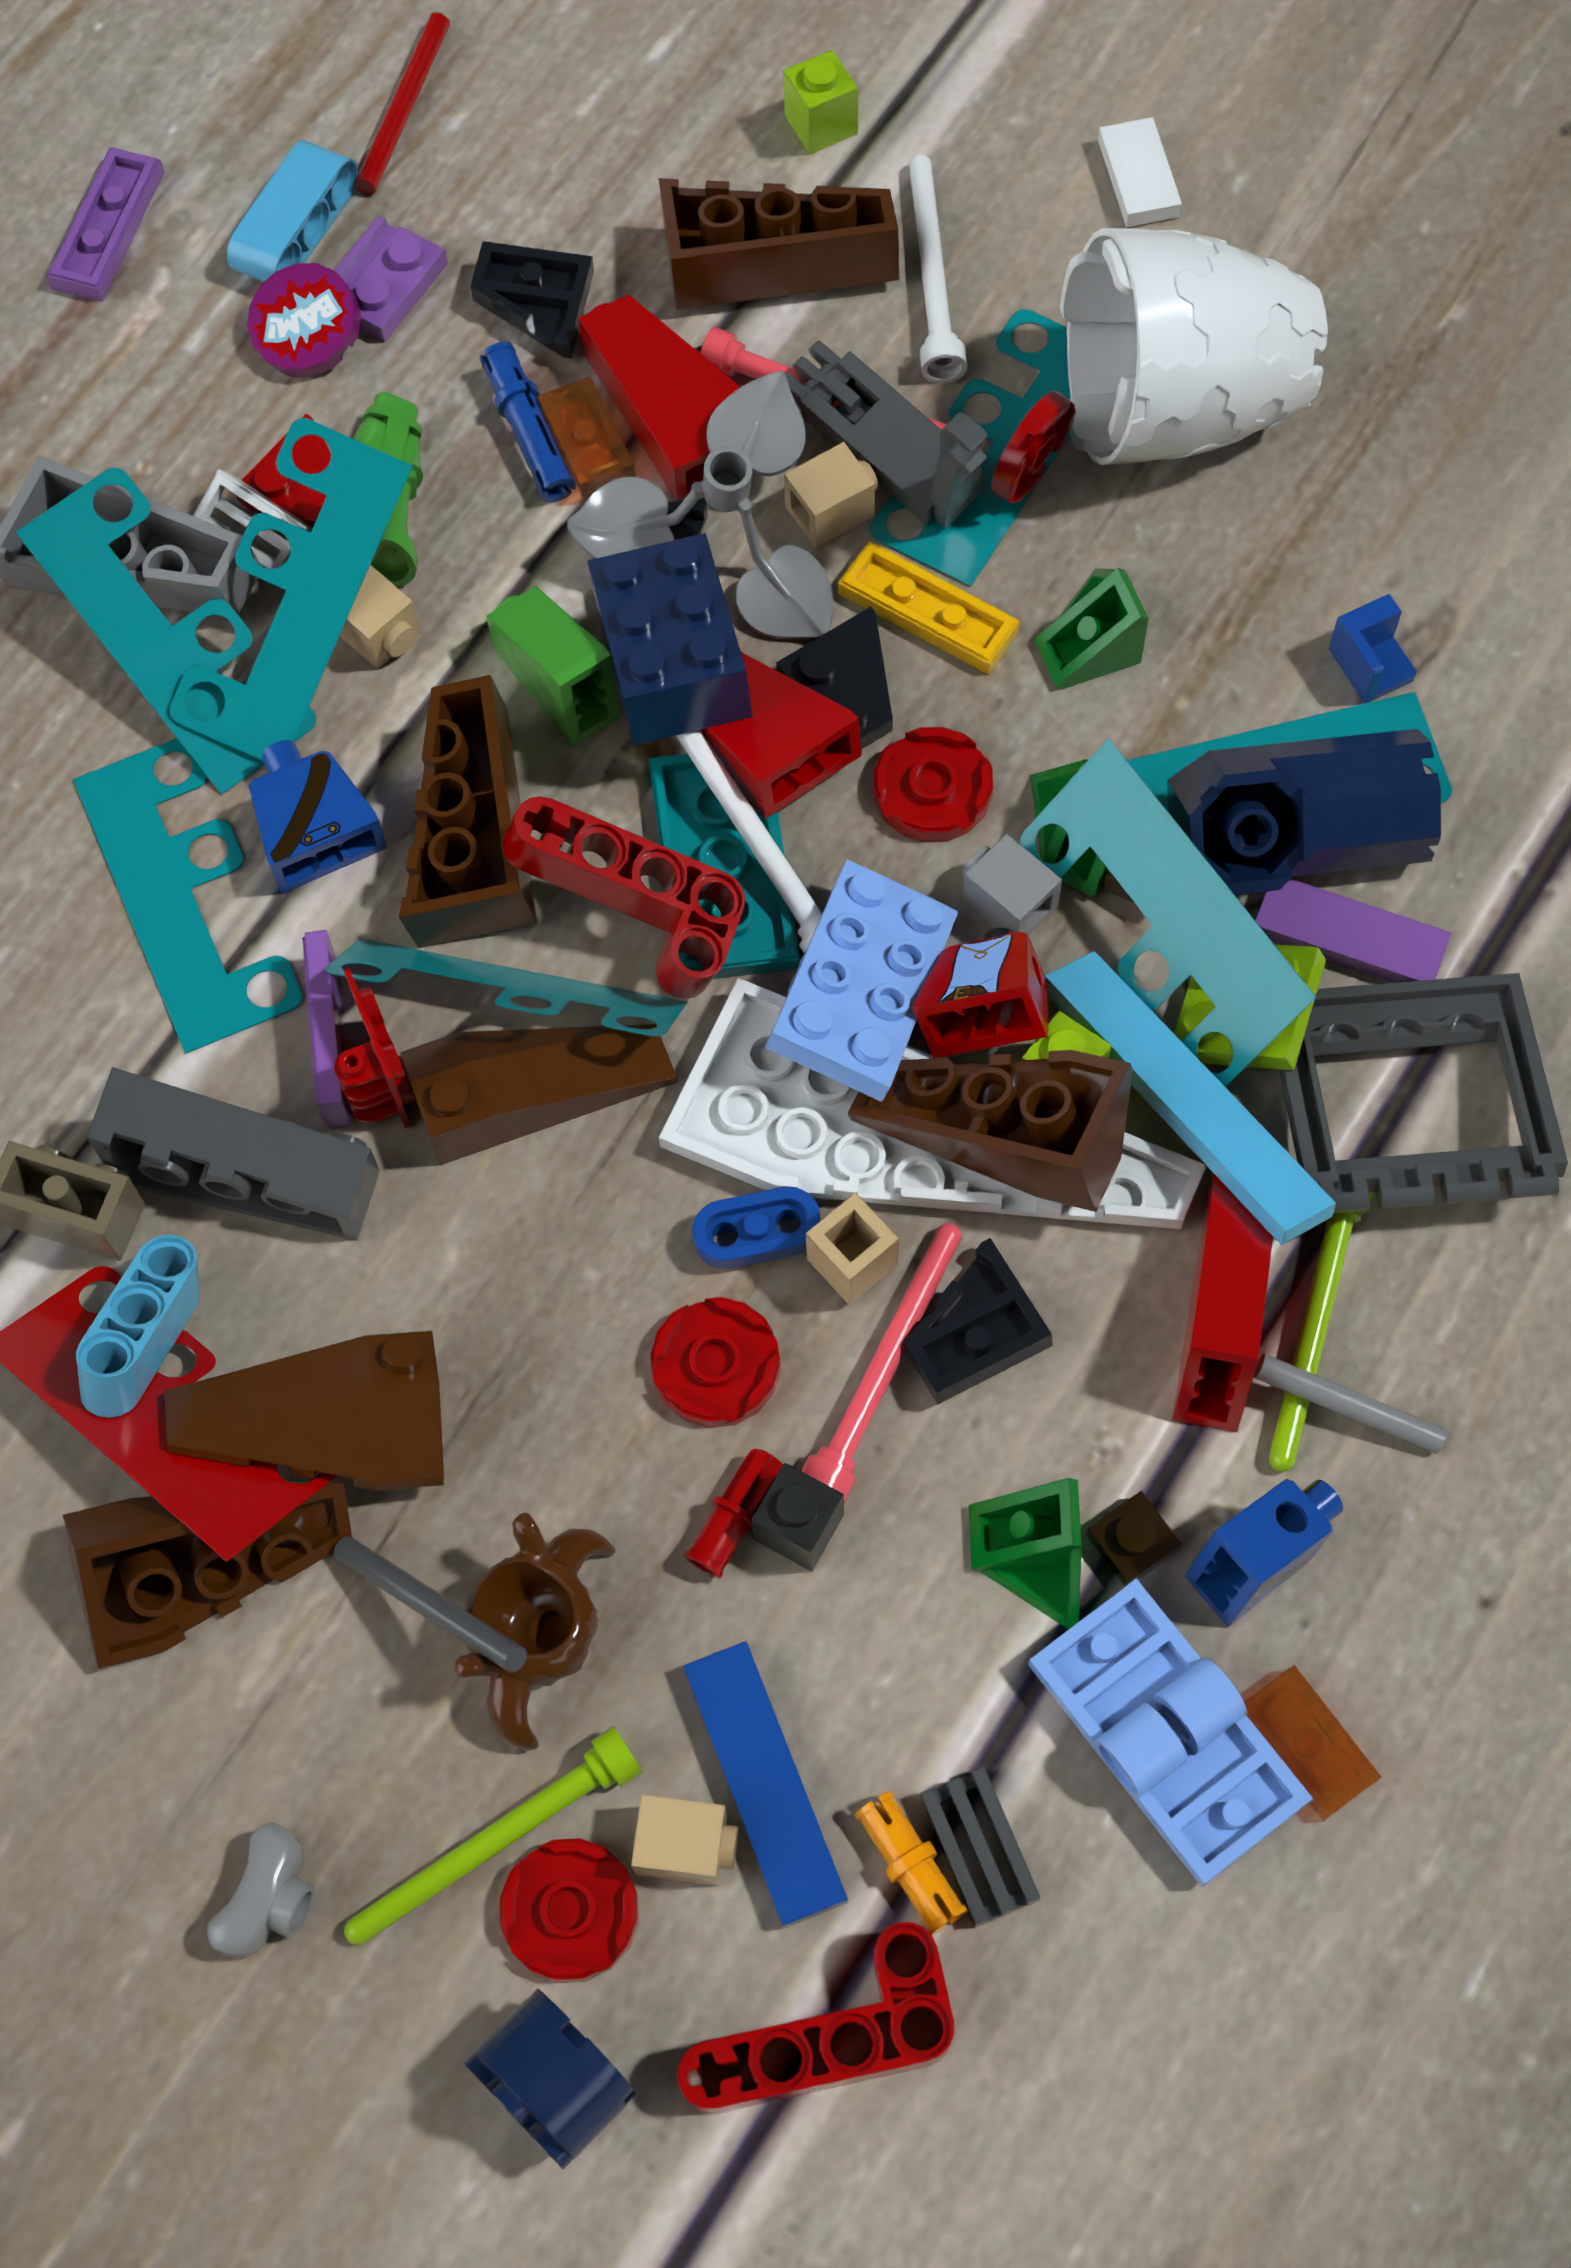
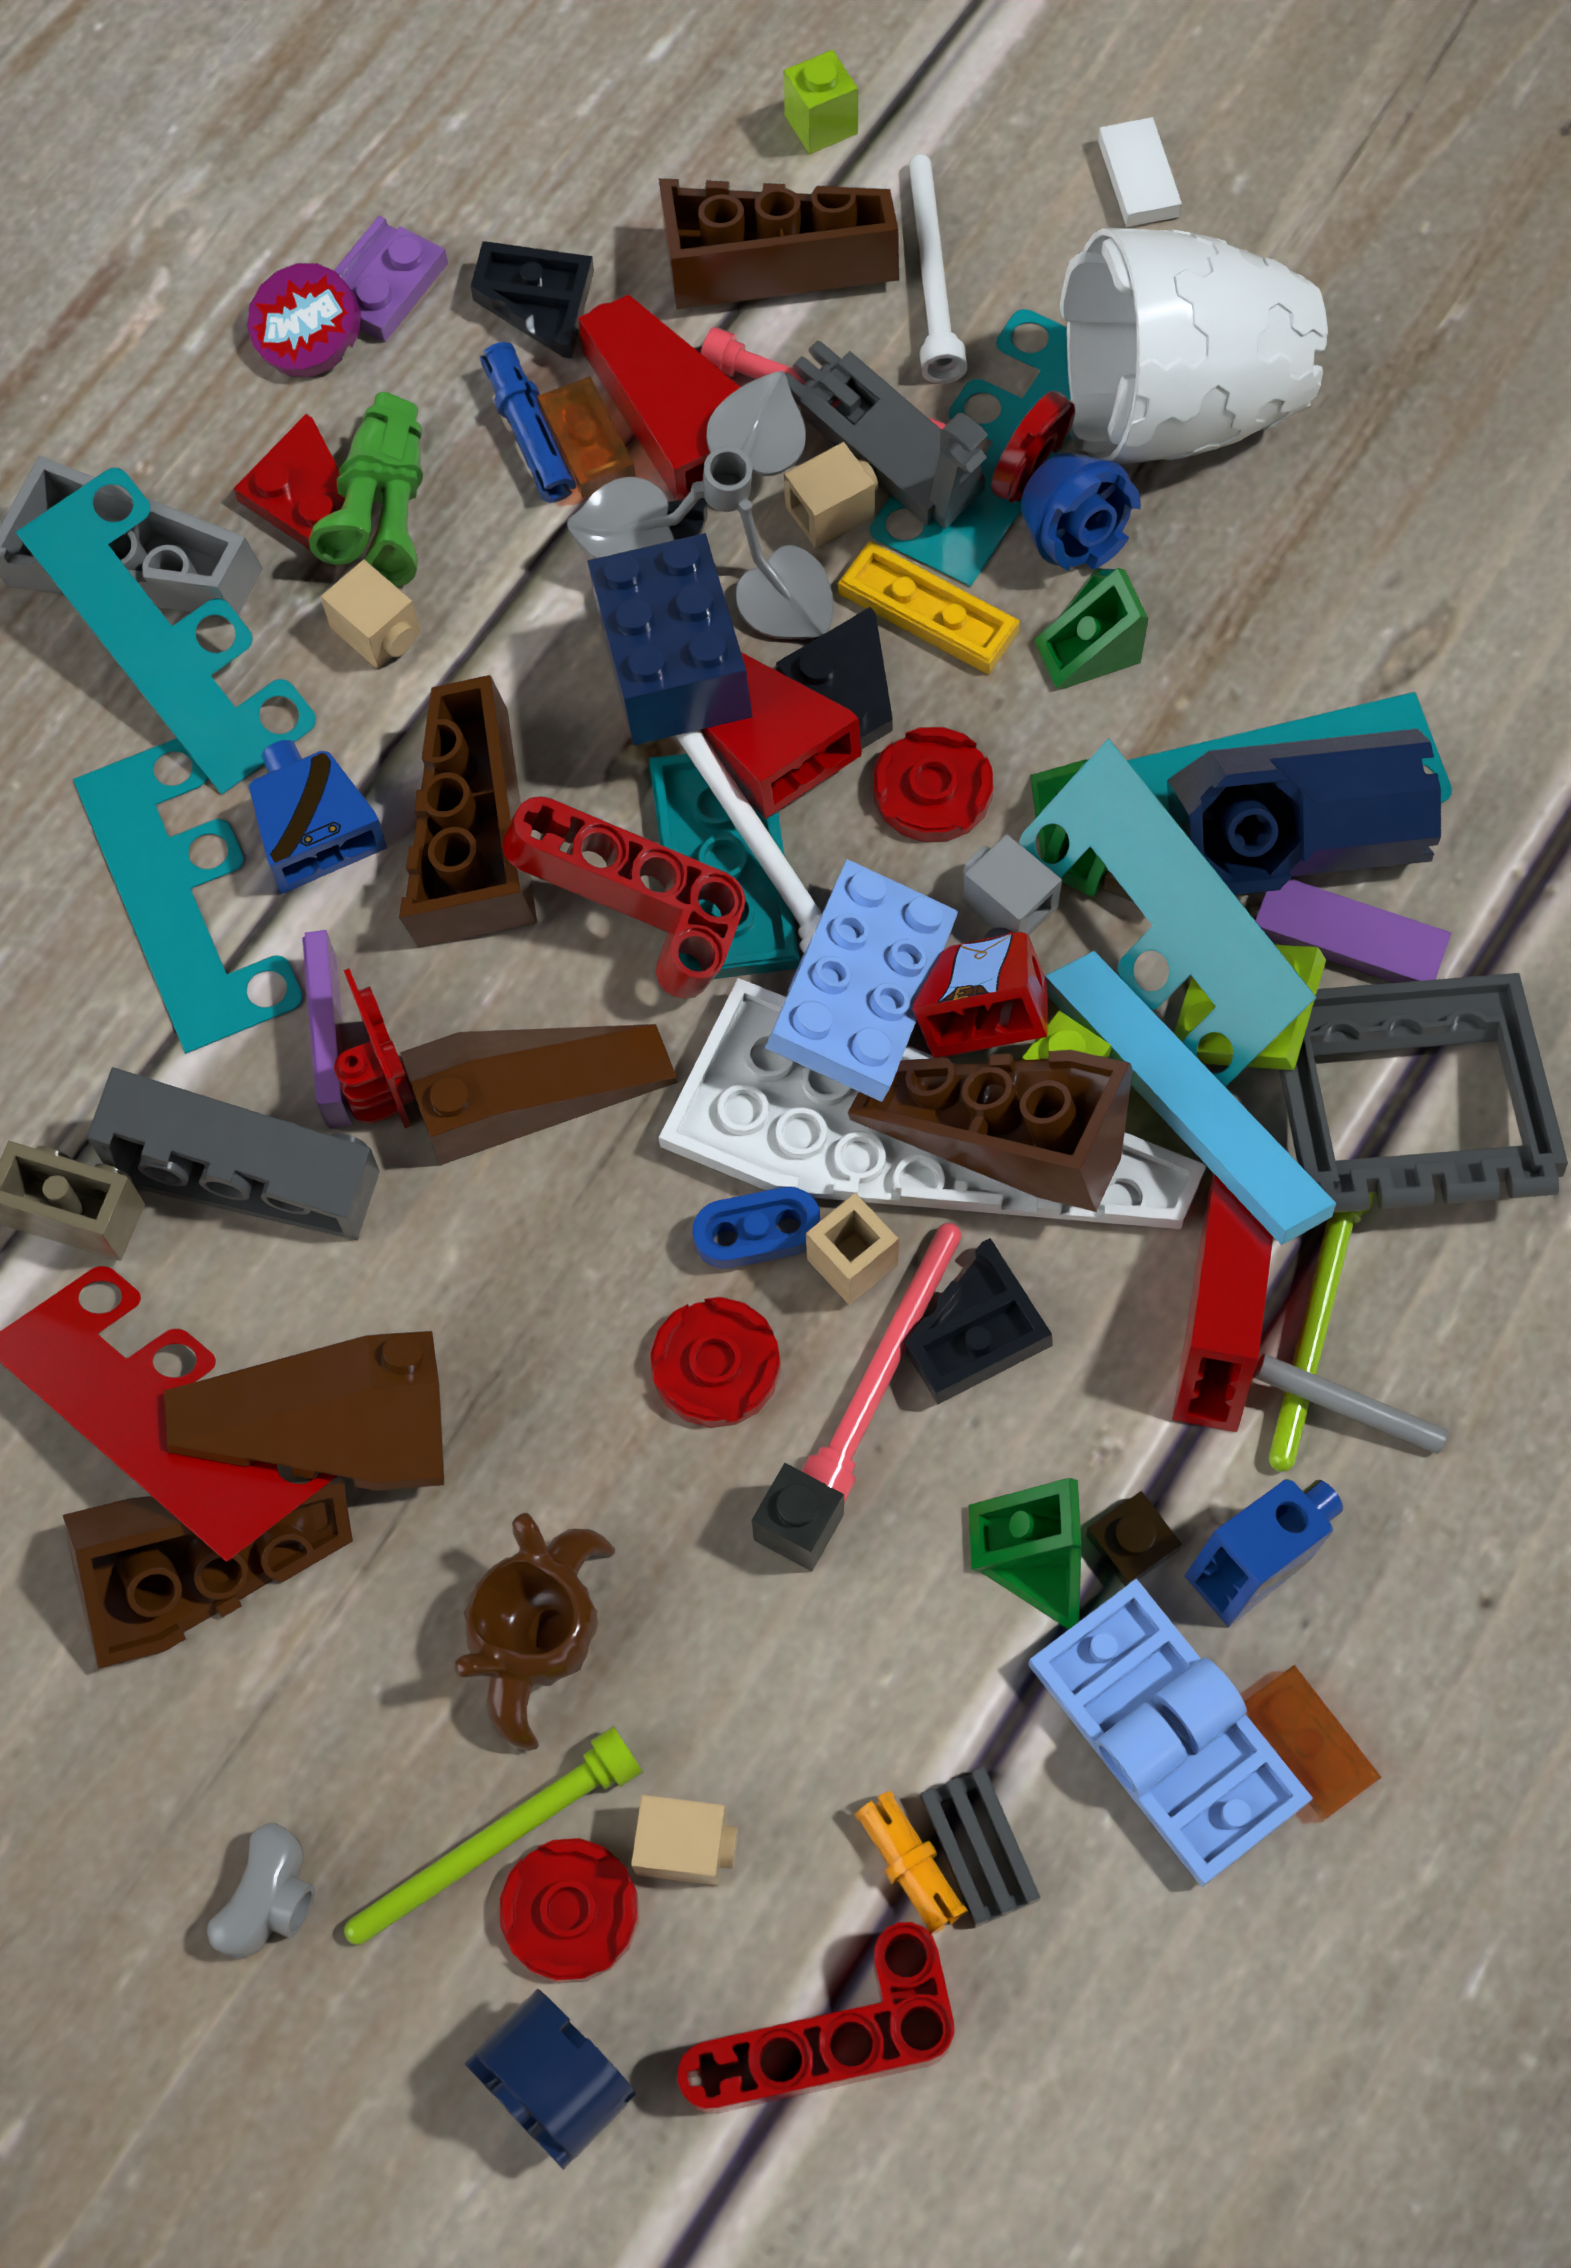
medium lavender tile [46,147,165,302] -> none
medium azure beam [76,1235,200,1418] -> none
teal piece [169,418,413,761] -> none
white tile [193,469,313,569] -> none
medium azure beam [227,139,358,282] -> none
teal piece [325,938,688,1036] -> none
dark grey bar [334,1536,527,1673] -> none
red bar [355,12,450,195] -> none
bright green slope [486,586,620,747] -> none
red axle [683,1449,783,1579] -> none
blue tile [683,1641,848,1929] -> none
blue panel [1328,594,1416,703] -> none
none -> blue cone [1021,452,1141,571]

